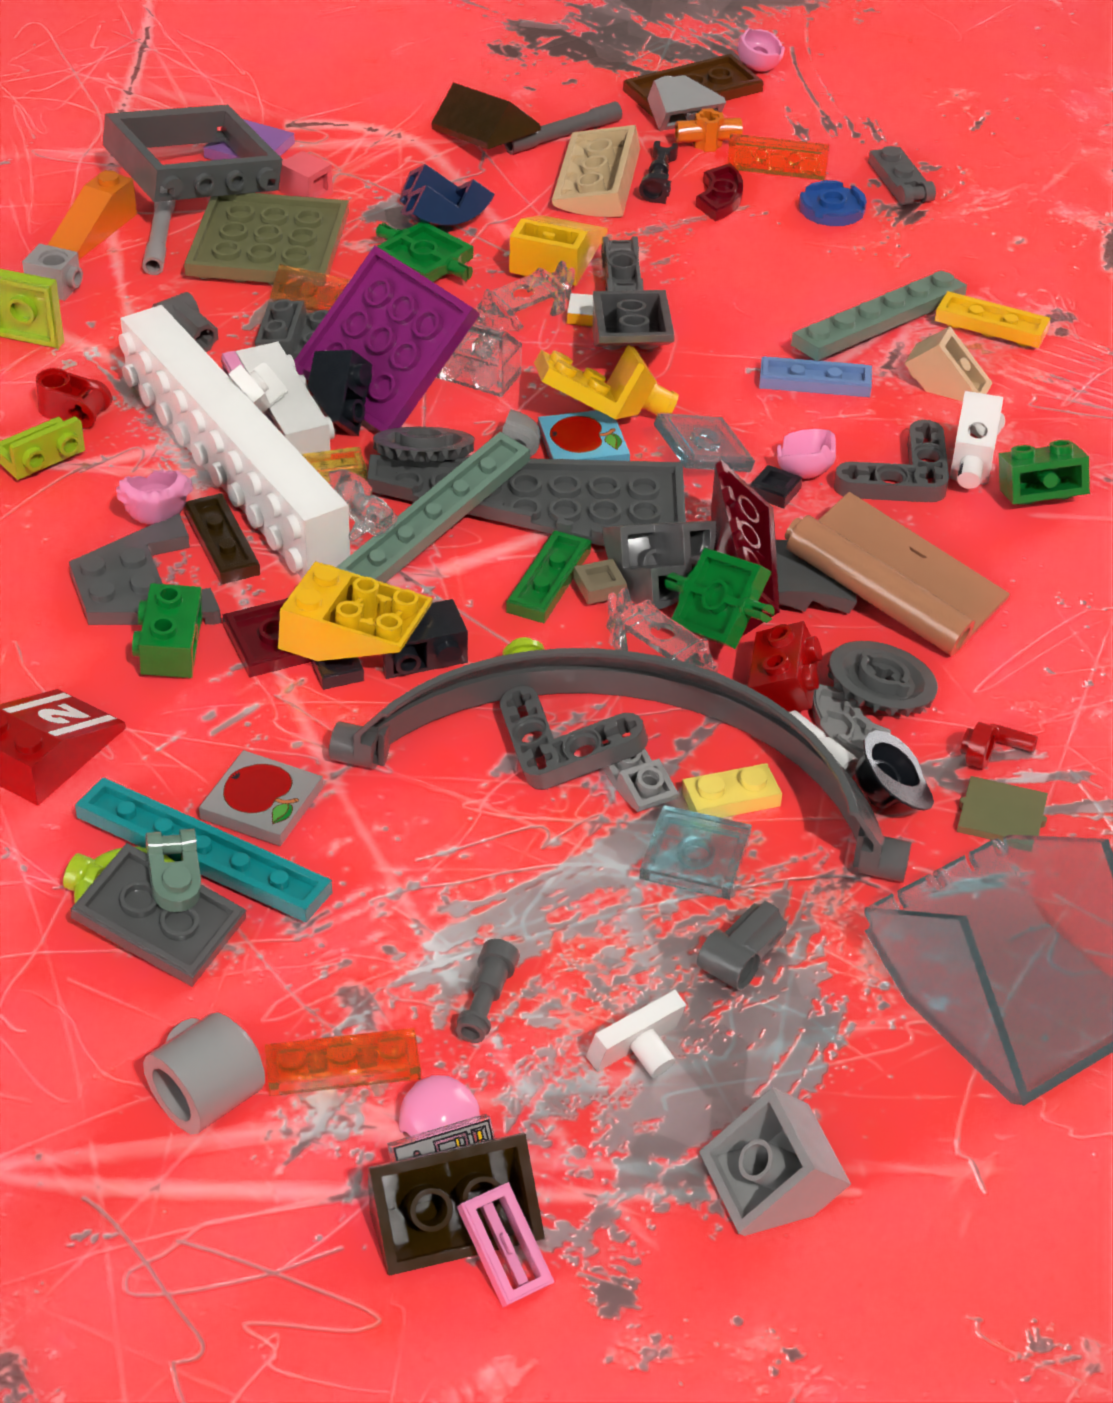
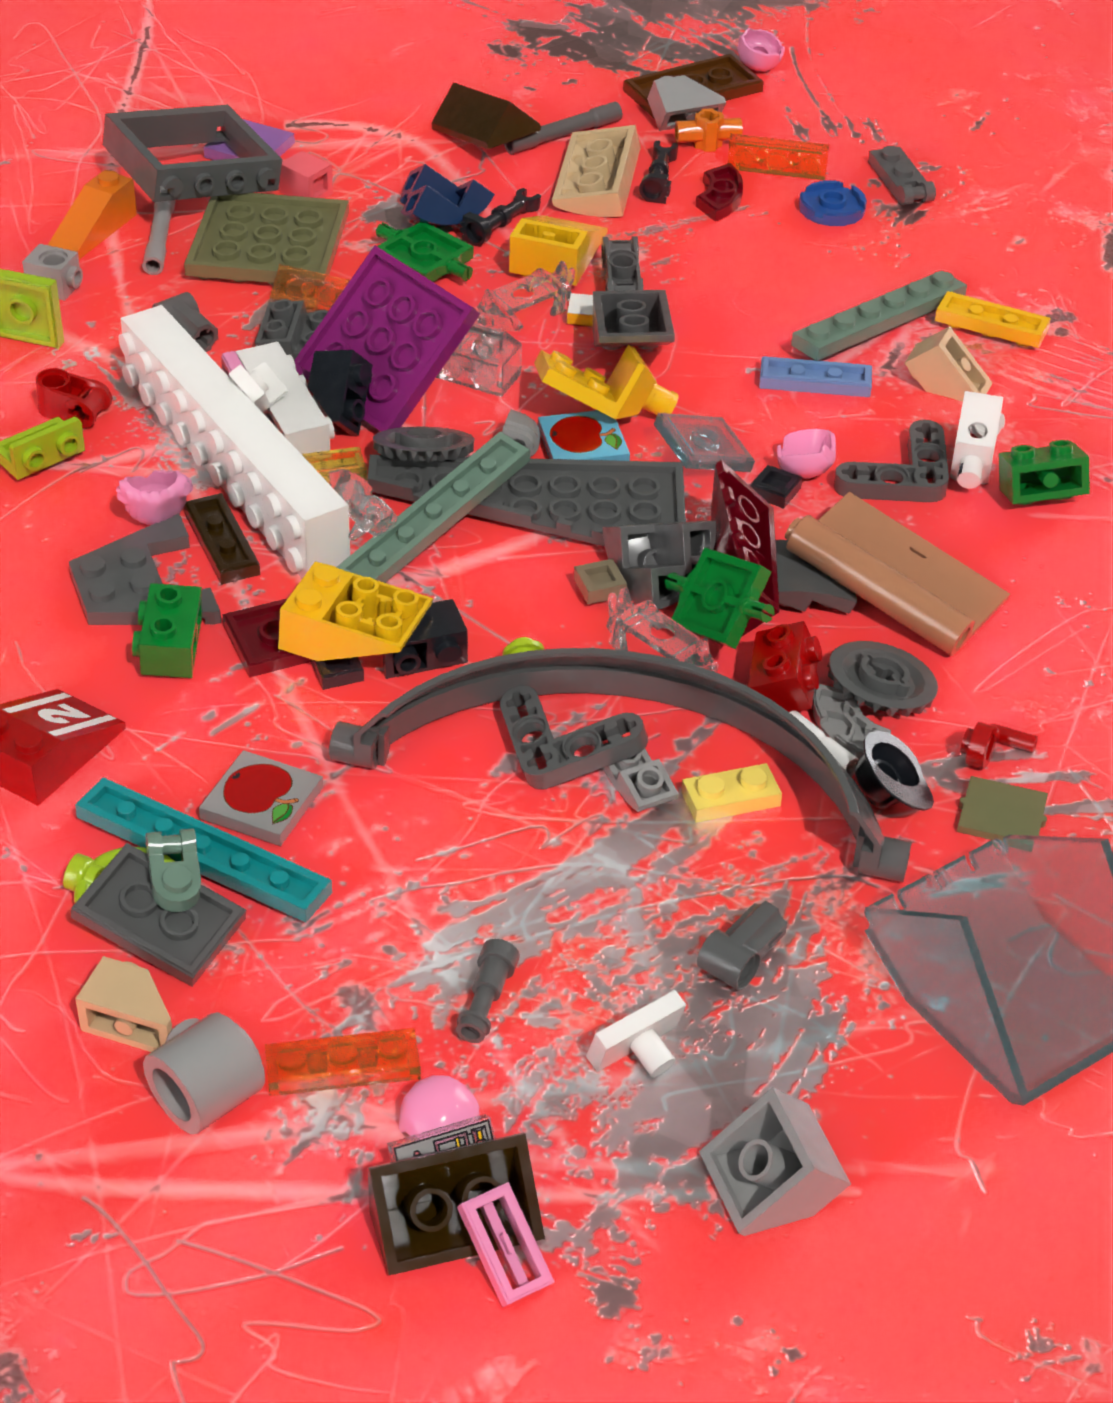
green tile [506,530,592,624] -> none
clear light blue tile [639,805,752,900] -> none
none -> tan slope [75,956,172,1052]
none -> black piece [460,188,541,246]

